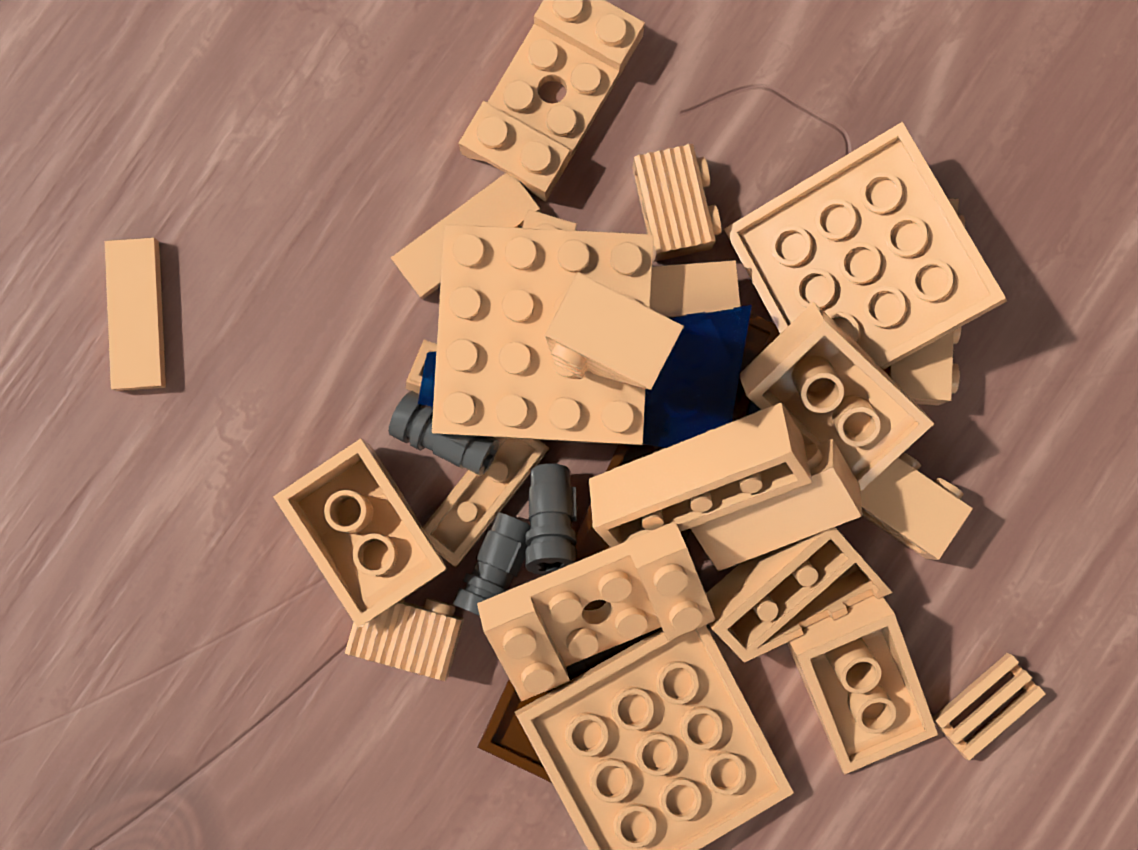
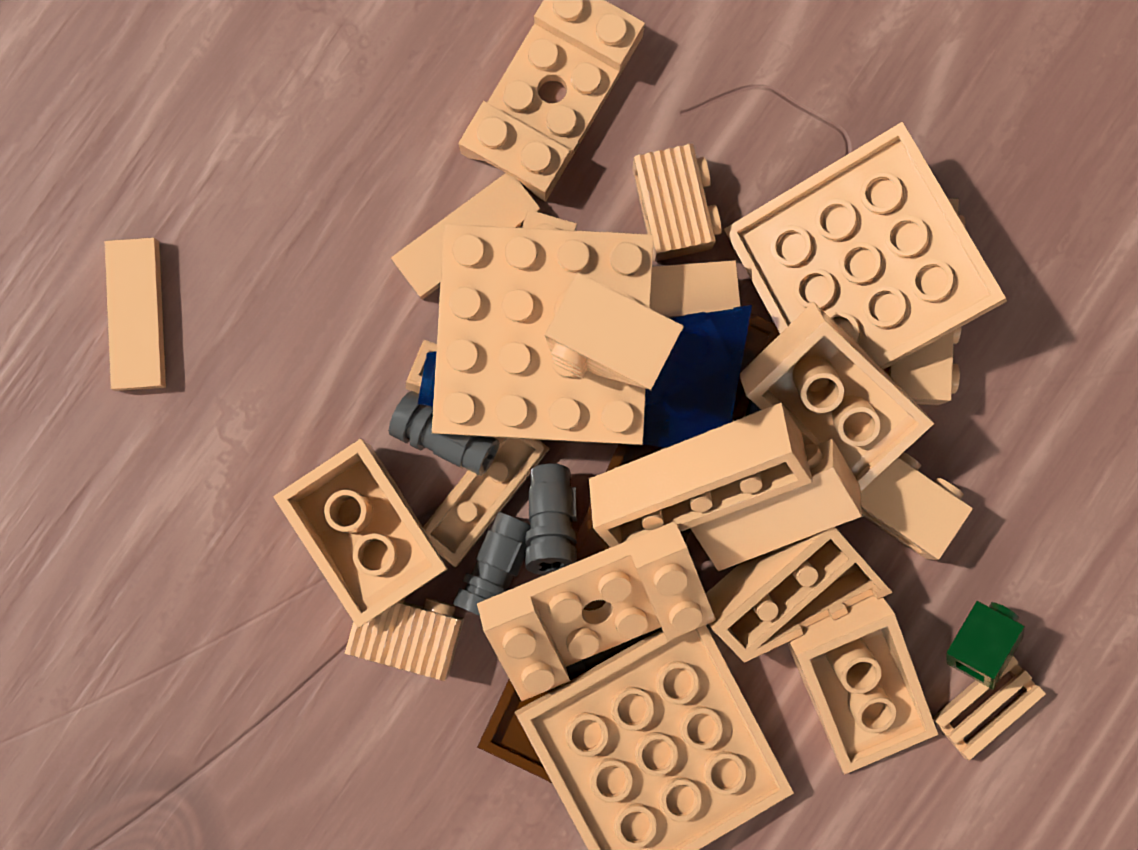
none -> dark green brick [946,601,1025,690]

